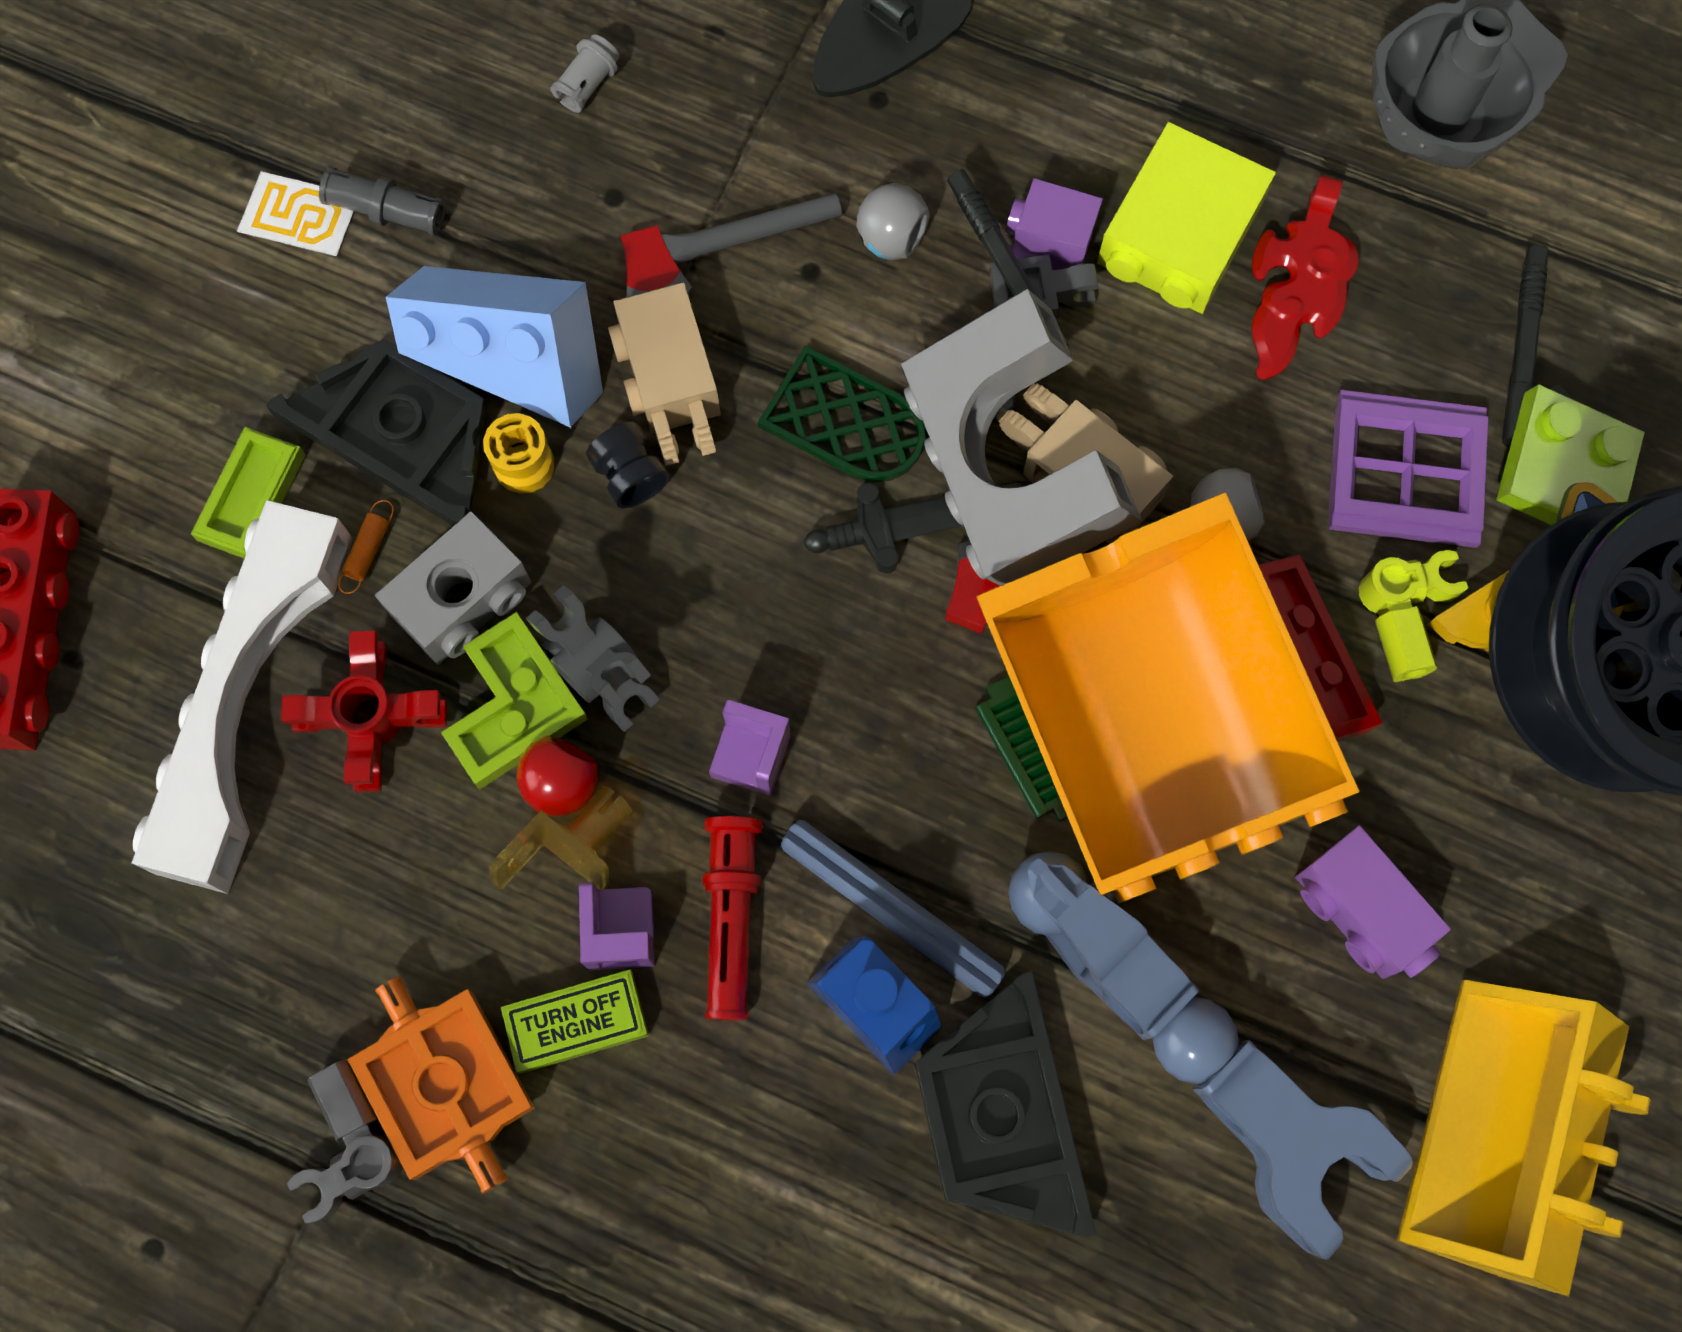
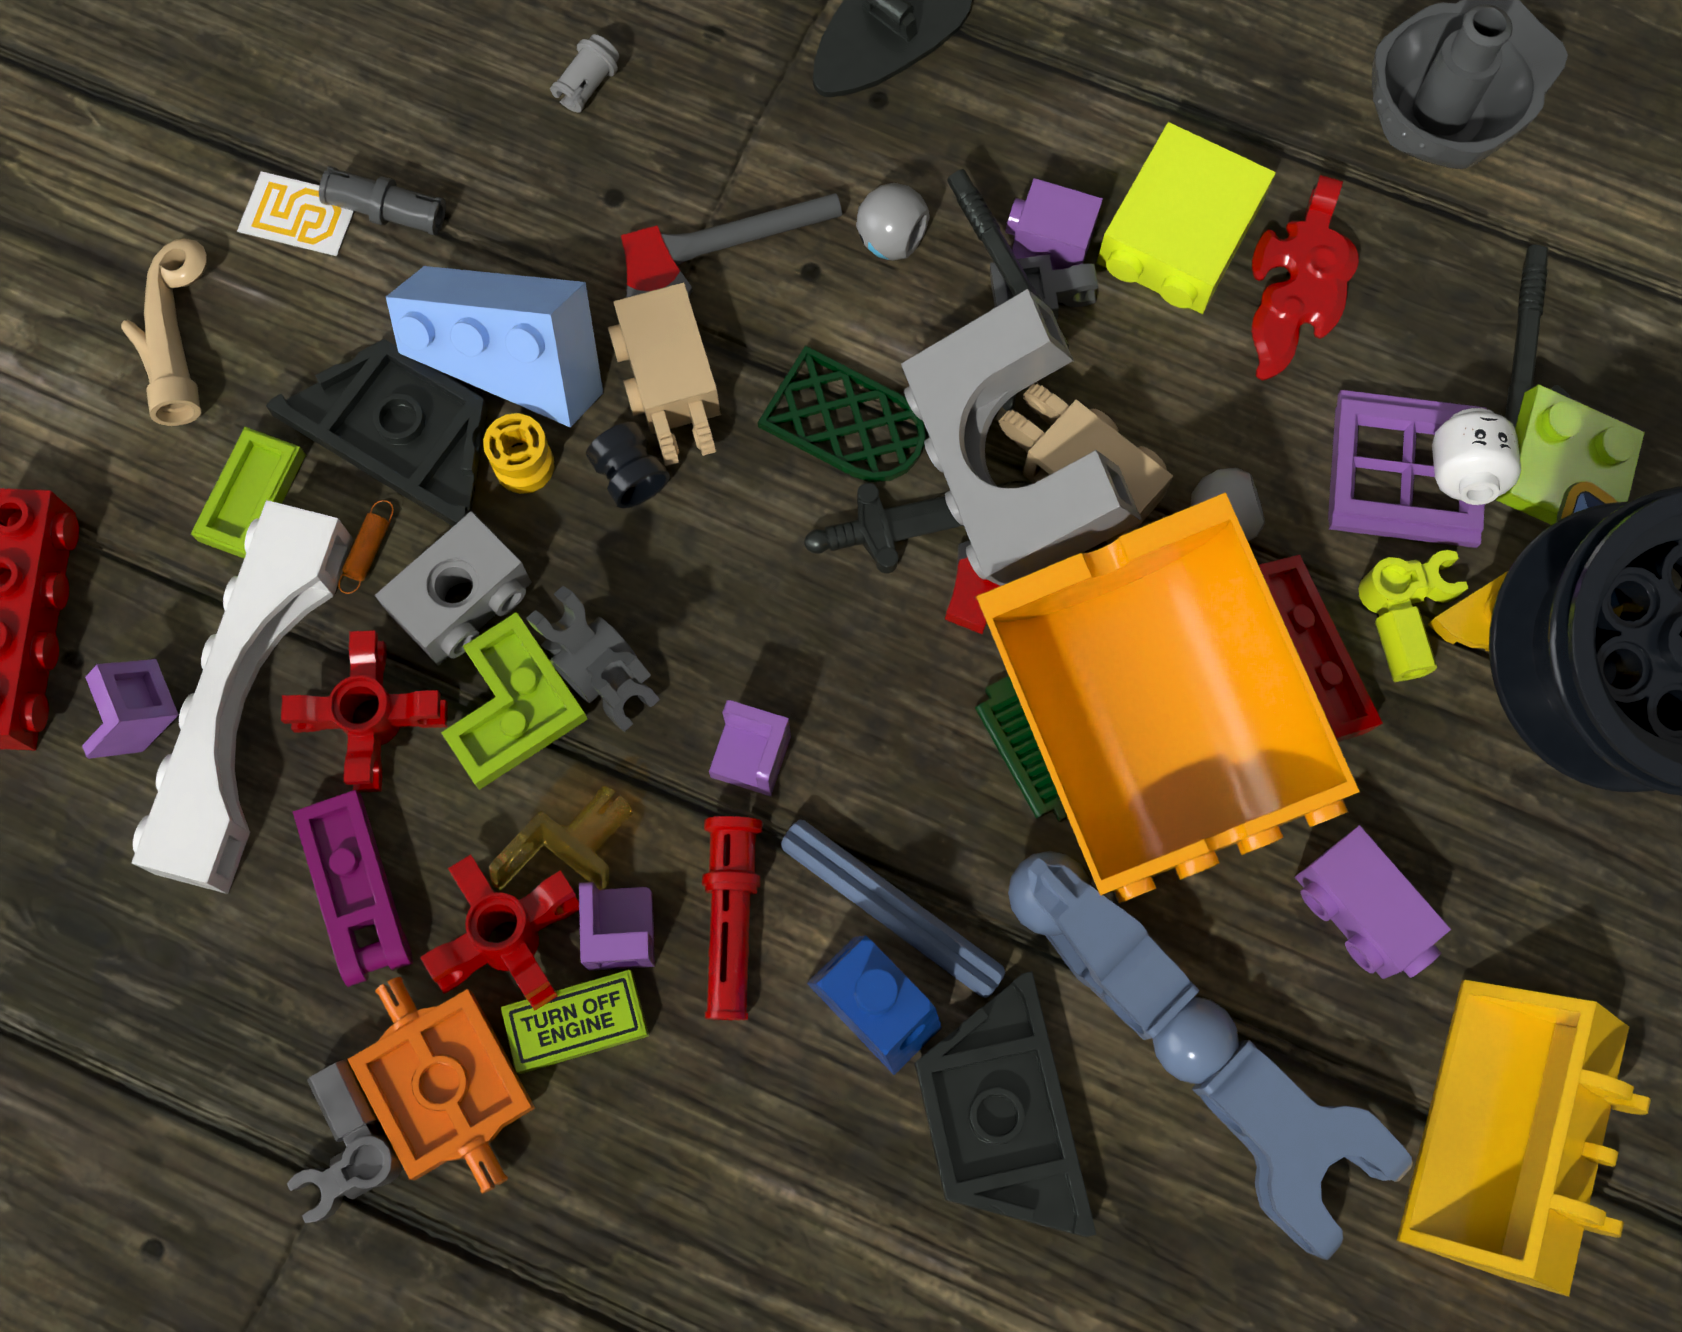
red piece [516,736,599,817] -> none
none -> medium lavender panel [82,659,178,759]
none -> tan plant [121,238,207,426]
none -> magenta plate [293,790,413,987]
none -> red pin [420,854,579,1011]
none -> white head [1432,408,1521,505]

